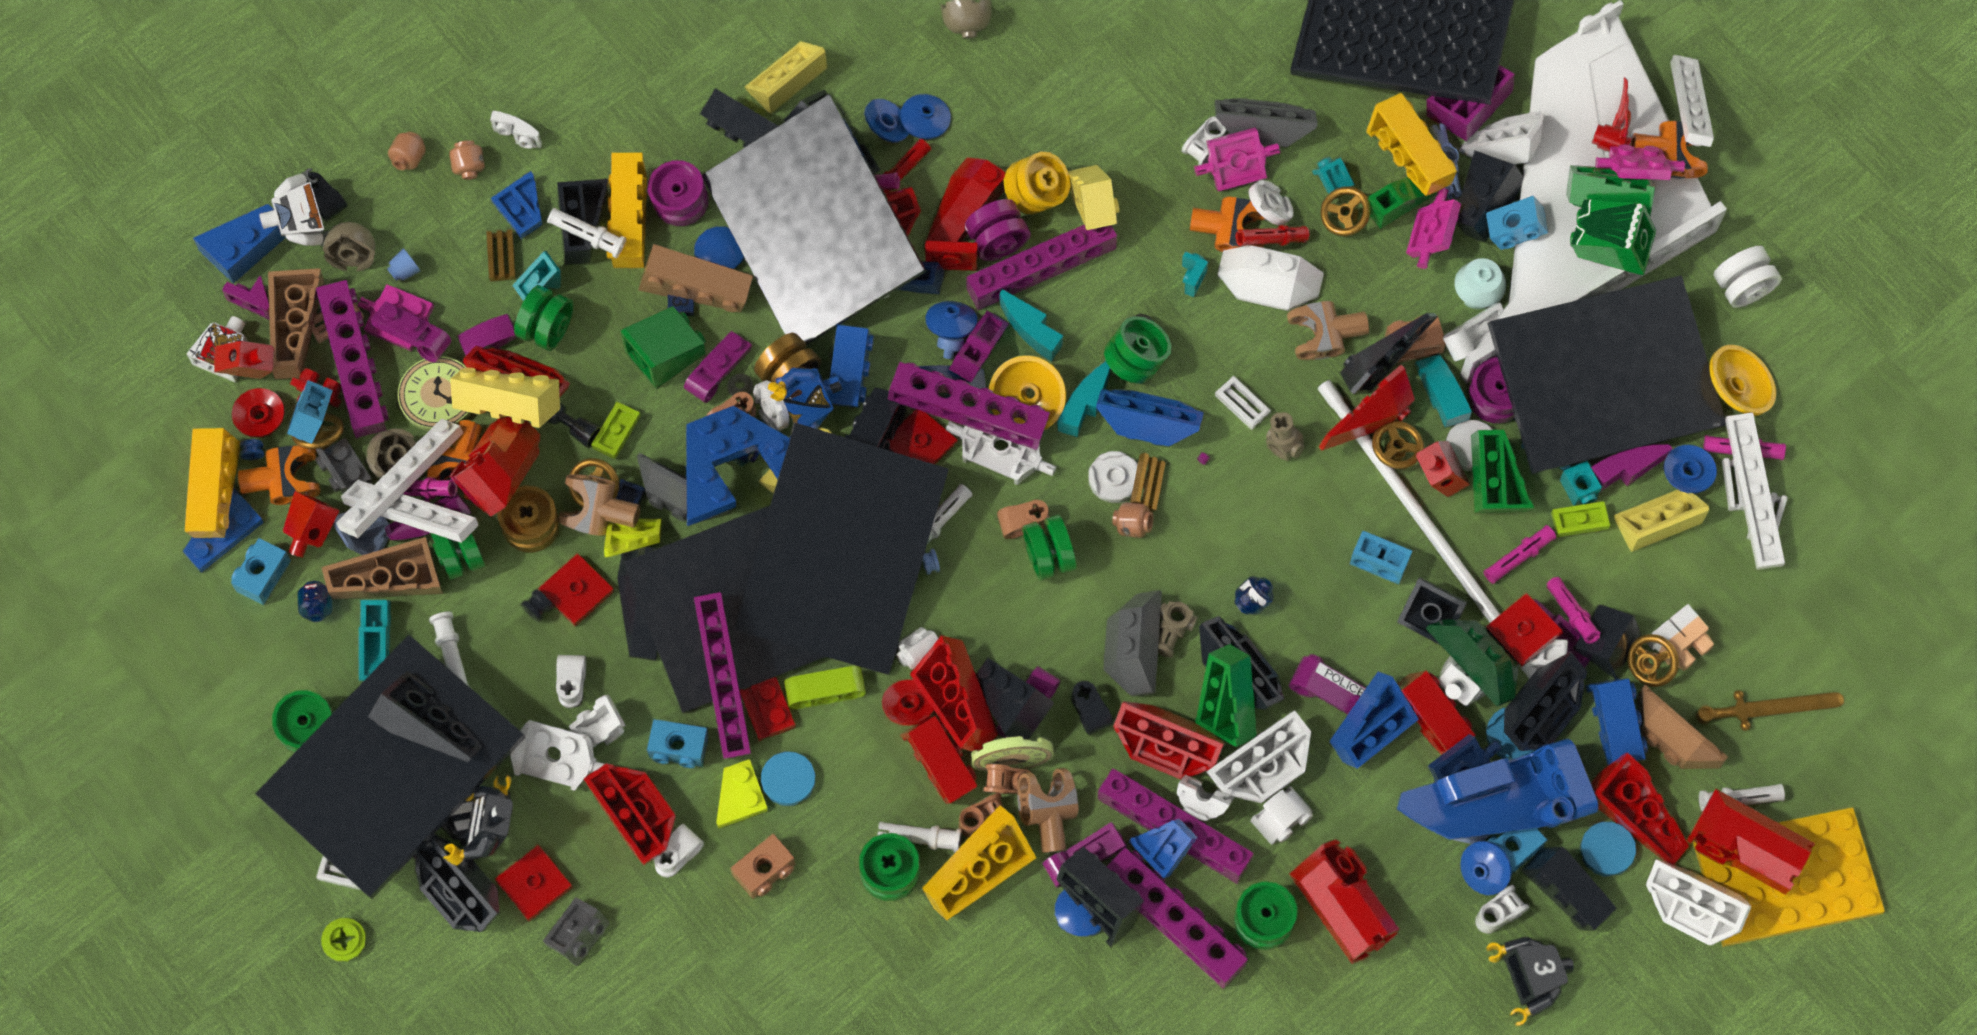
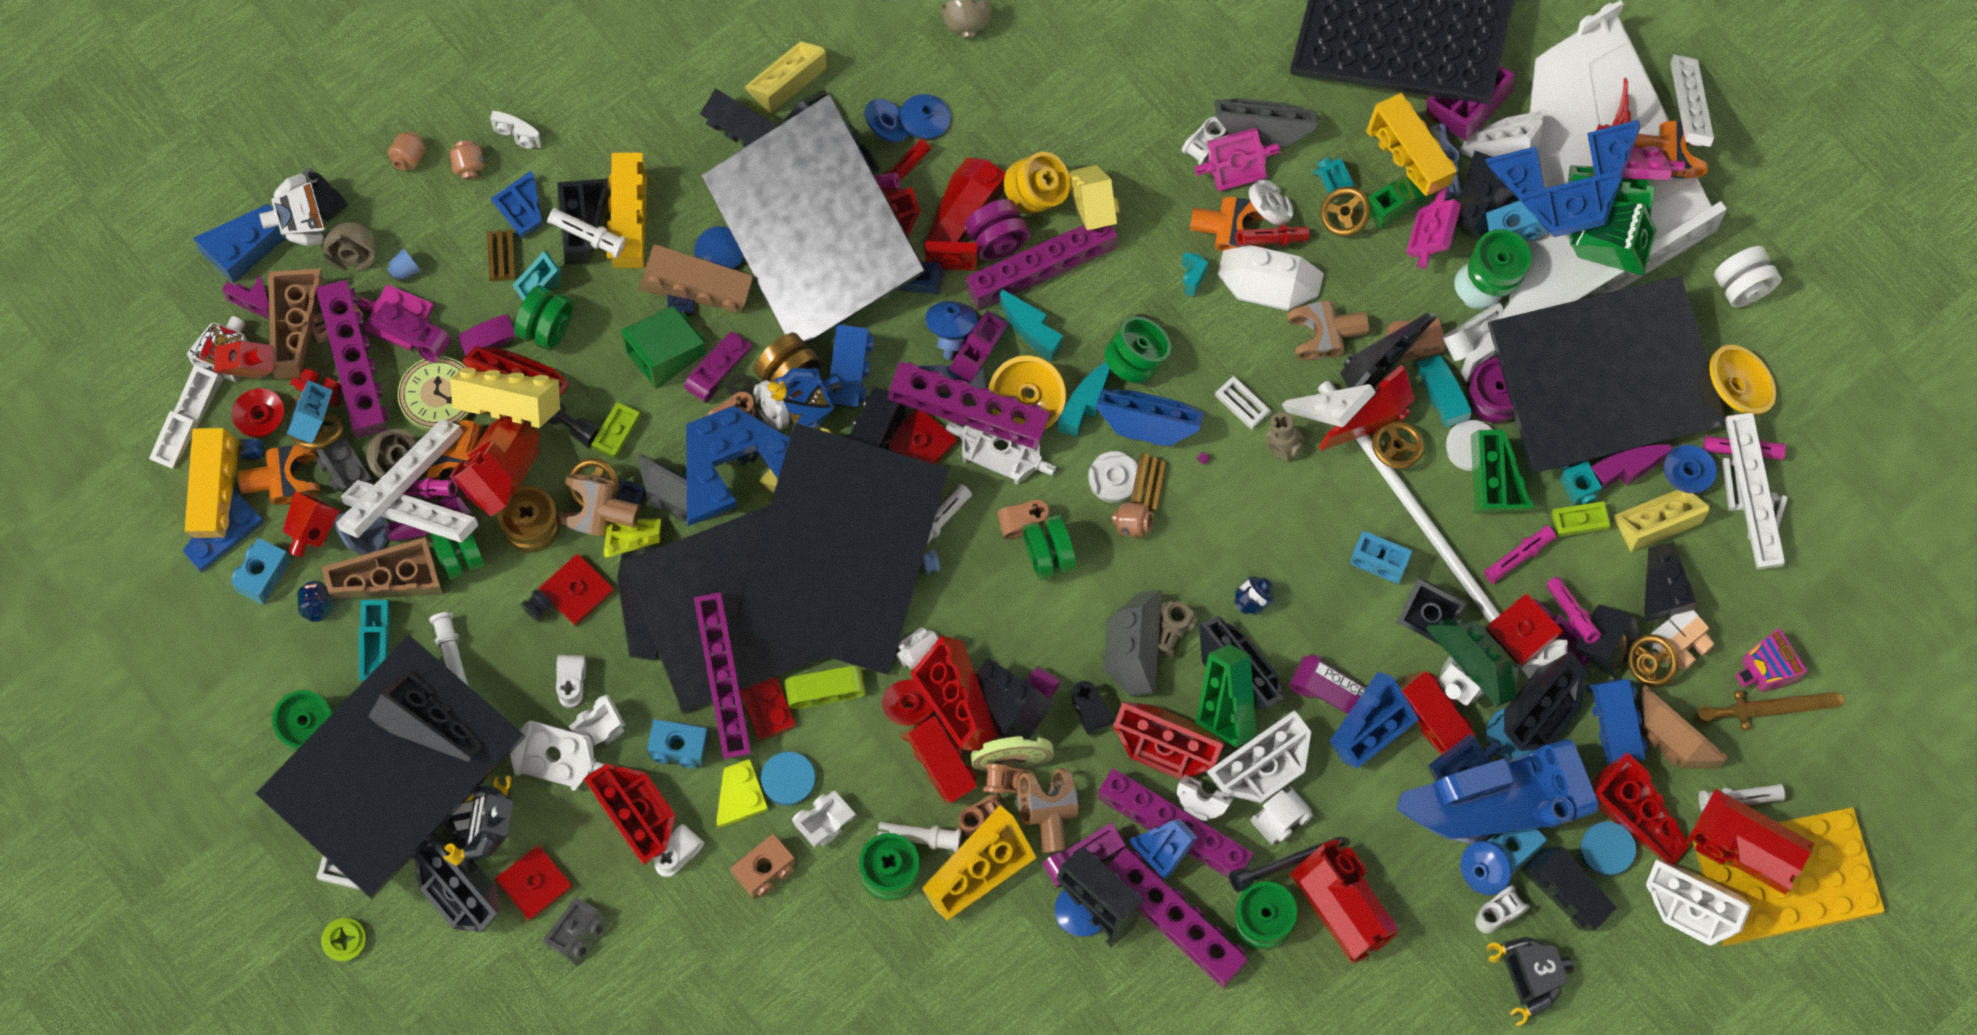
magenta wheel [648,160,709,226] -> none
red torso [1416,441,1471,497] -> none
none -> white slope [149,365,224,469]
none -> white cylinder [792,790,855,848]
none -> black piece [1229,836,1345,892]
none -> white wing [1282,384,1376,427]
none -> green wheel [1467,229,1532,296]
none -> blue wing [1486,120,1641,237]
none -> black wing [1644,541,1697,623]
none -> torso [1736,628,1807,692]

